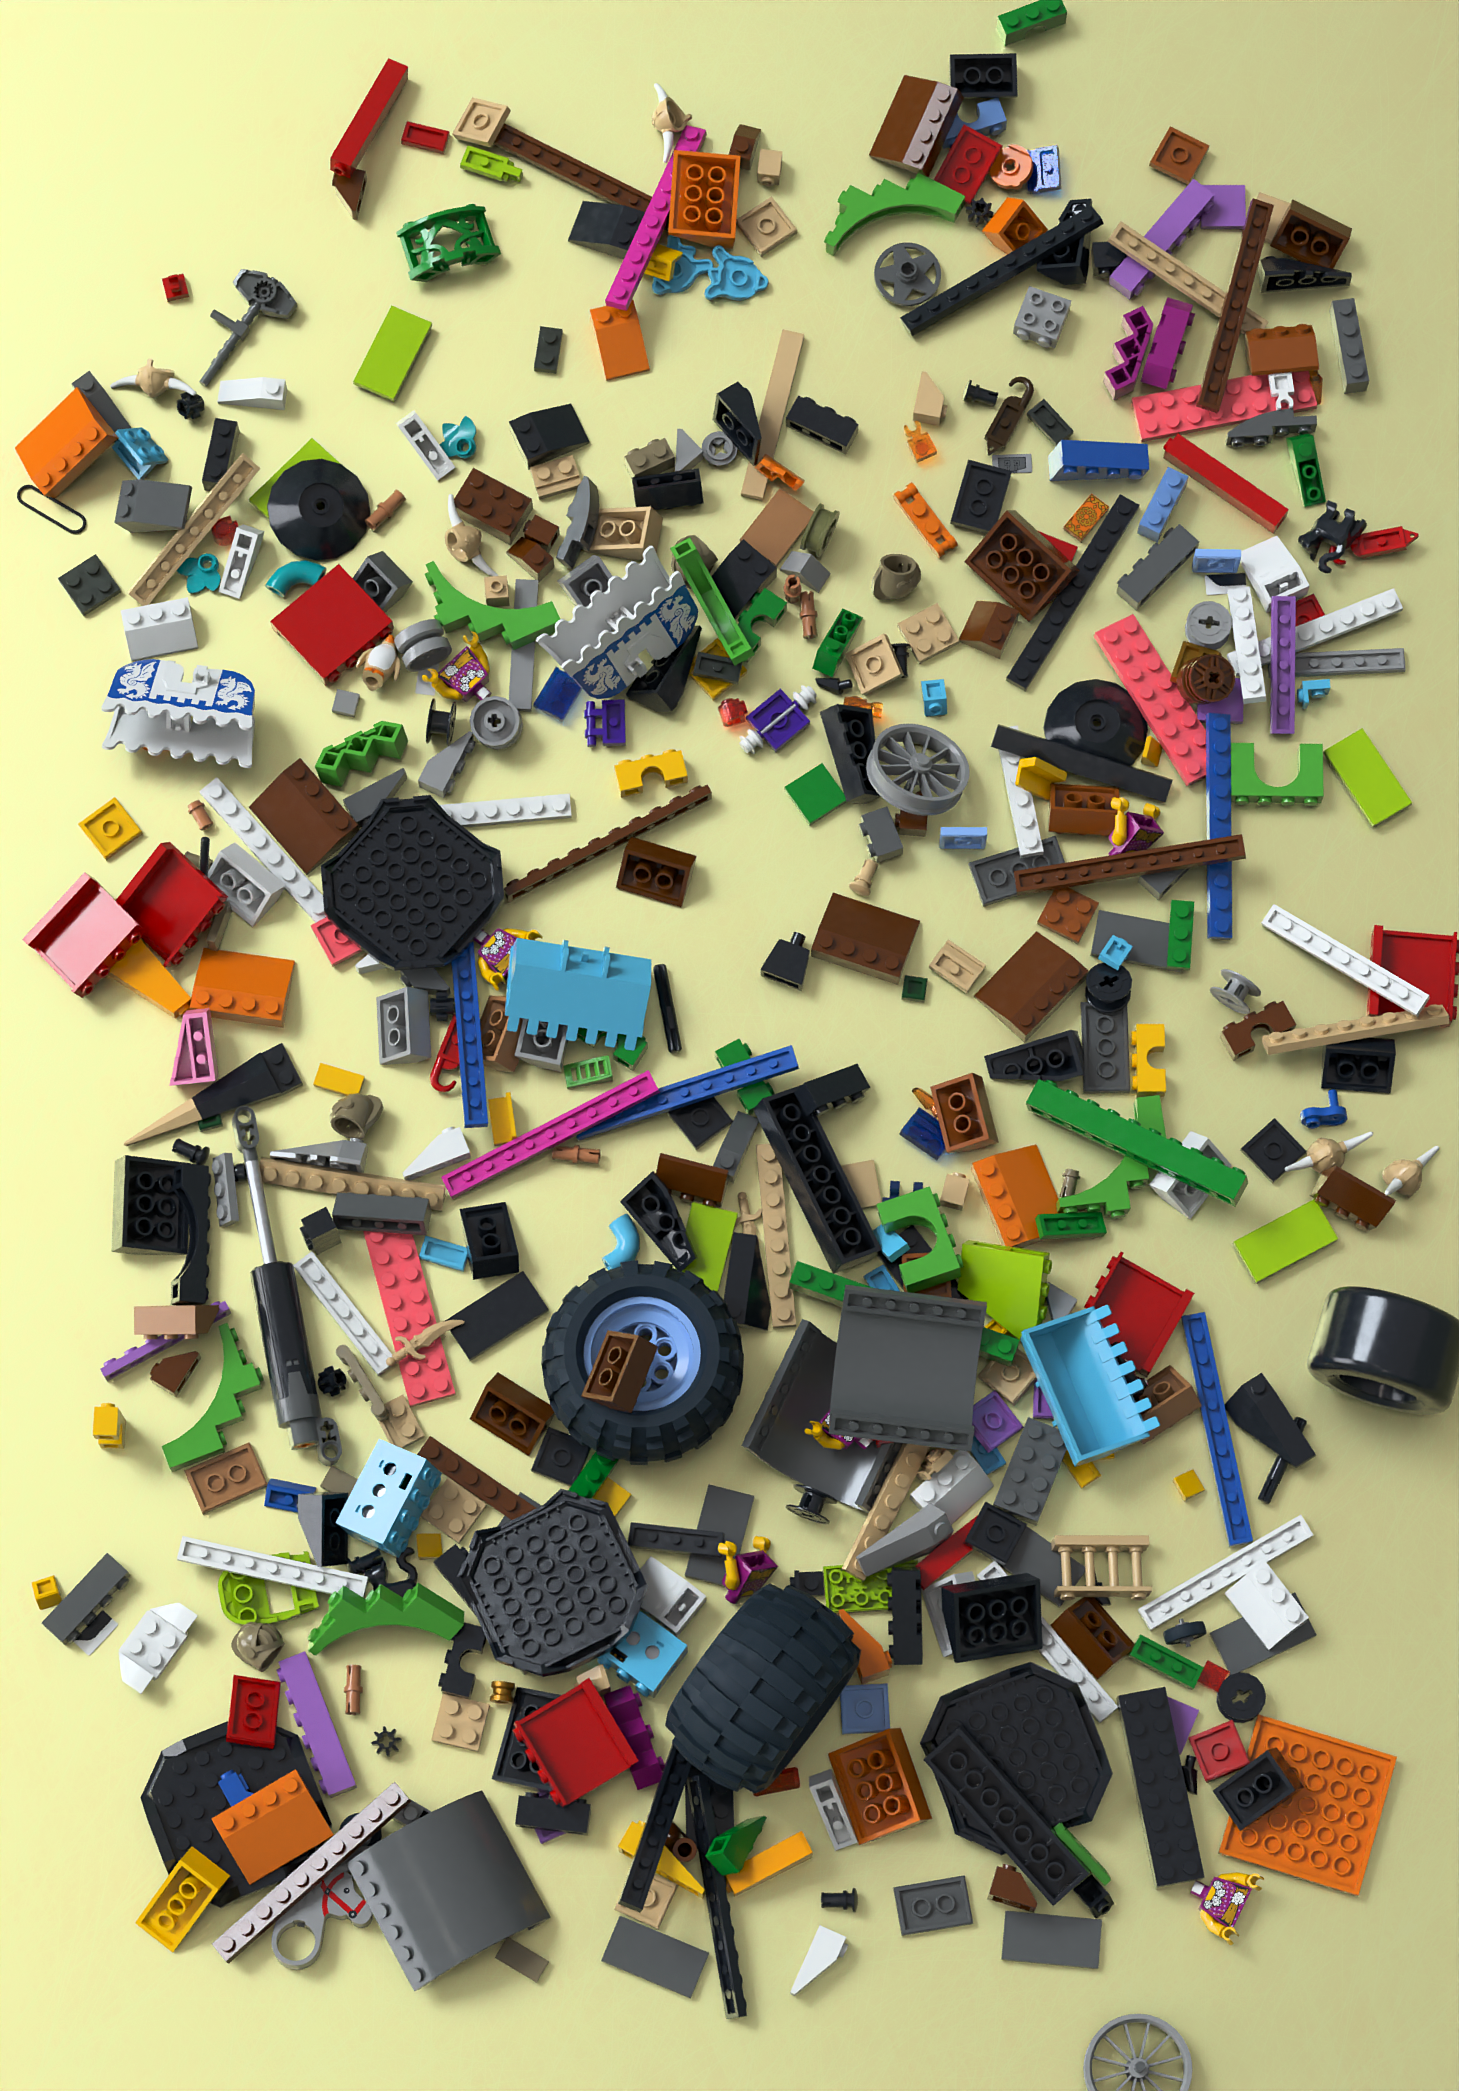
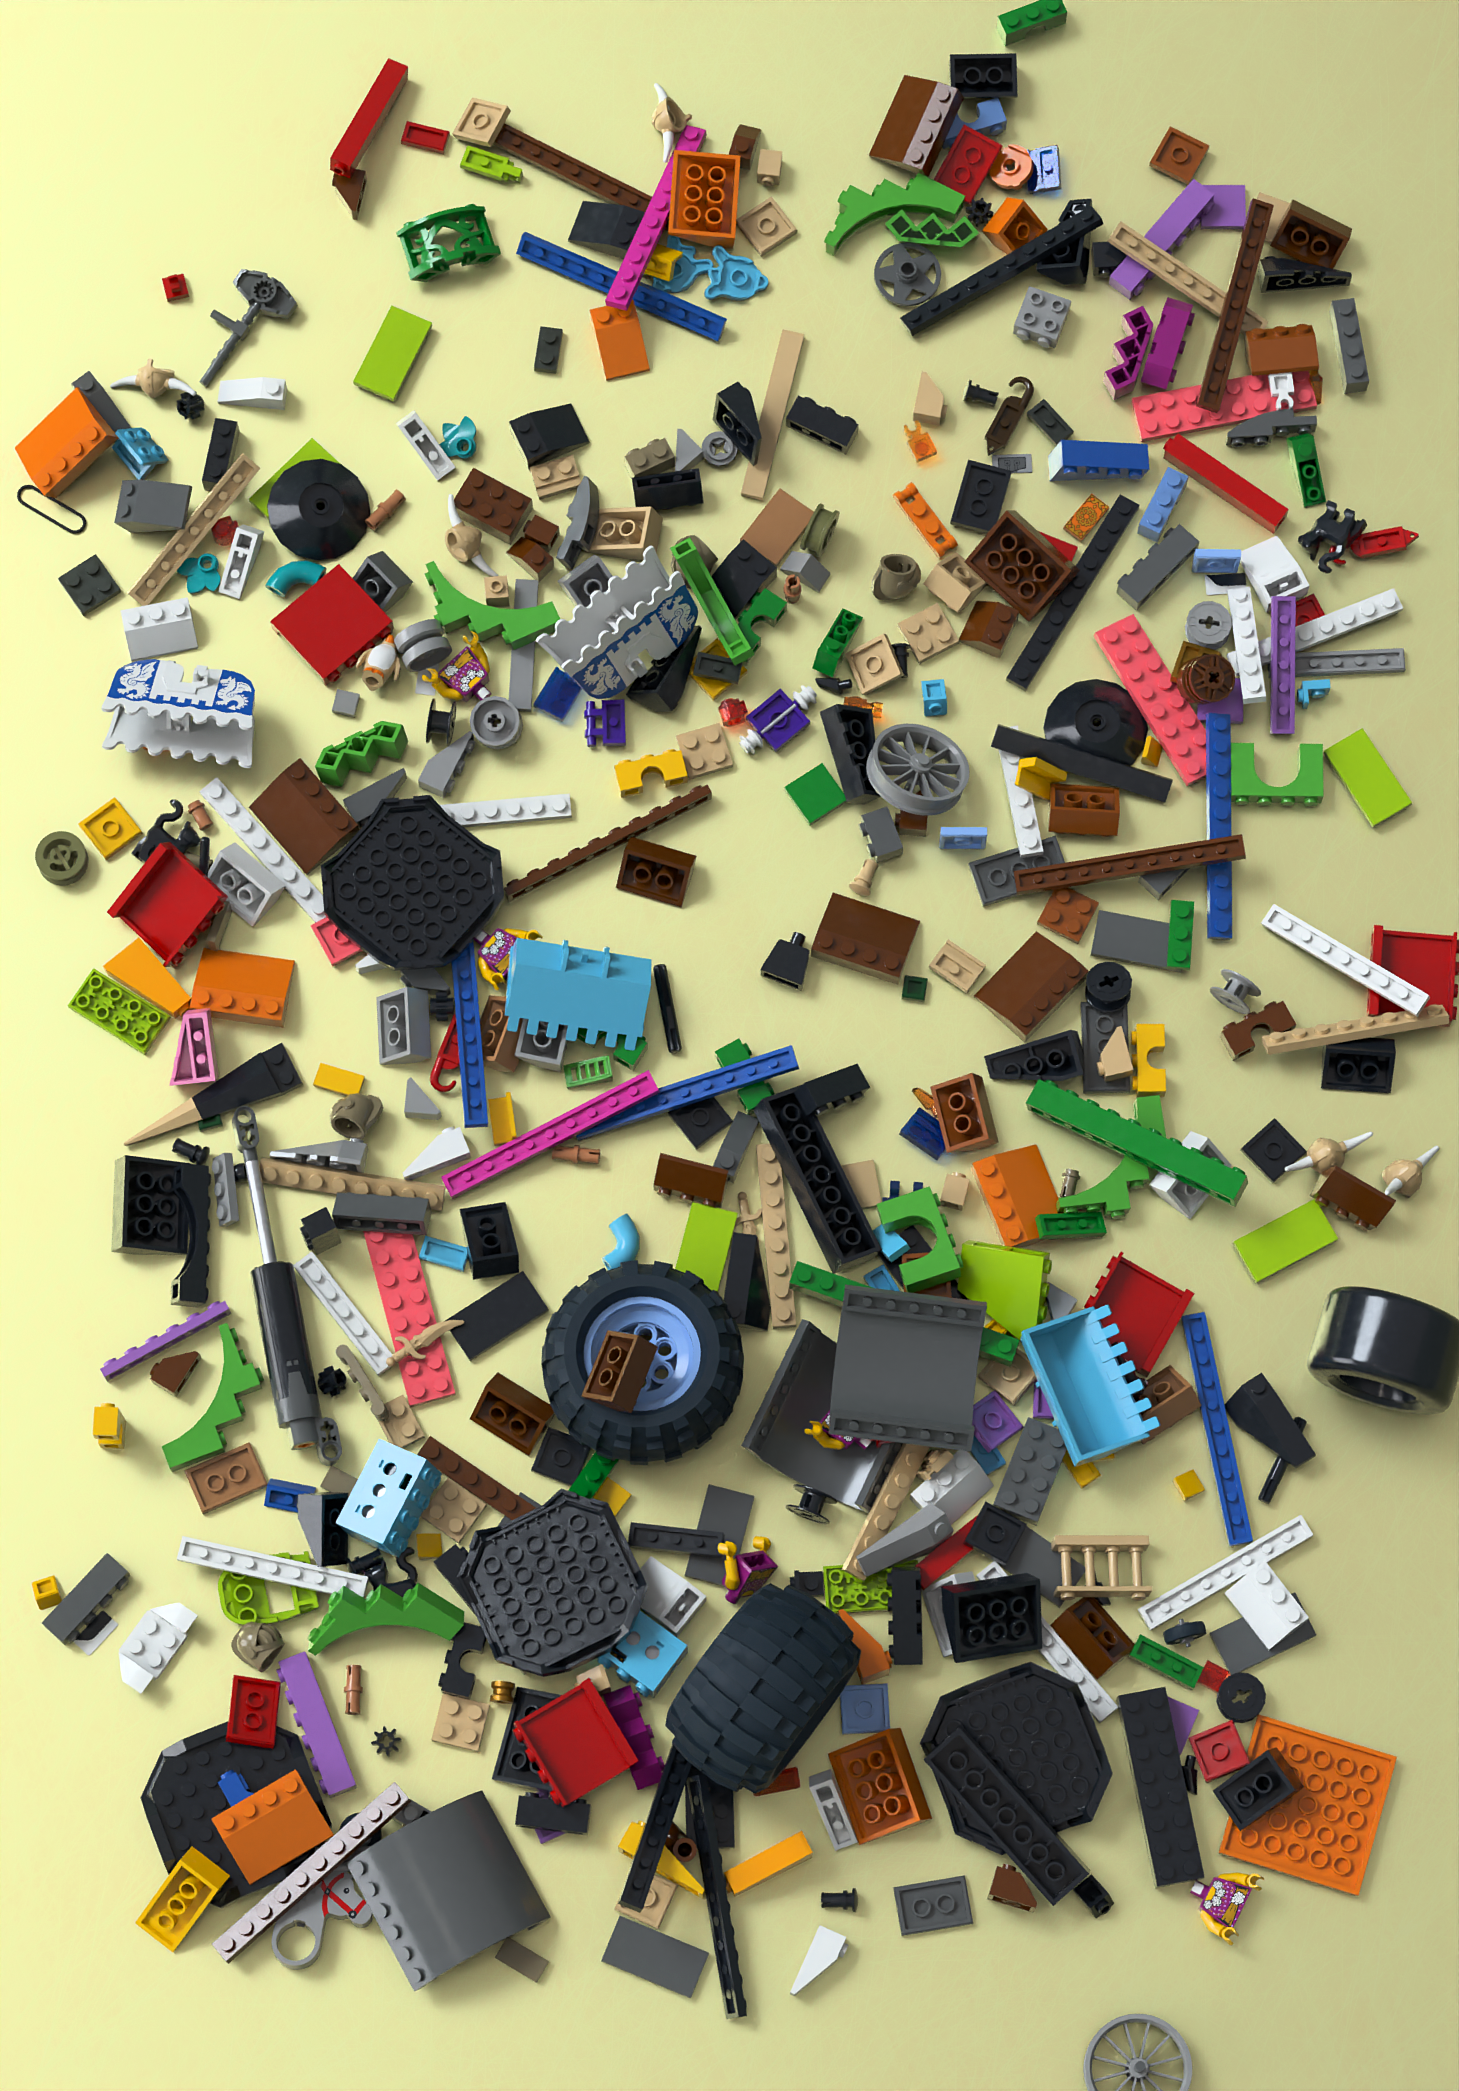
panel [22,872,146,998] -> none
slope [134,1305,219,1339] -> none
black wedge [620,1171,697,1272] -> none
green slope [705,1816,767,1875] -> none
orange slope [755,454,805,491] -> none
nougat pin [799,591,818,639] -> none
dark grey tile [1001,1911,1102,1969] -> none
bright green tile [1054,1823,1111,1886] -> none
medium azure bracket [1098,935,1133,970] -> none
torso [1108,797,1164,856] -> none
blue piece [1300,1089,1347,1129] -> none
none -> olive wheel [35,831,88,886]
none -> lime tile [68,968,171,1055]
none -> black animal [131,799,201,862]
none -> light grey slope [404,1077,442,1120]
none -> blue plate [516,232,727,341]
none -> tan plate [676,723,733,780]
none -> bright green brick [885,210,979,248]
none -> tan slope [923,552,987,612]
none -> tan slope [1096,1026,1133,1082]

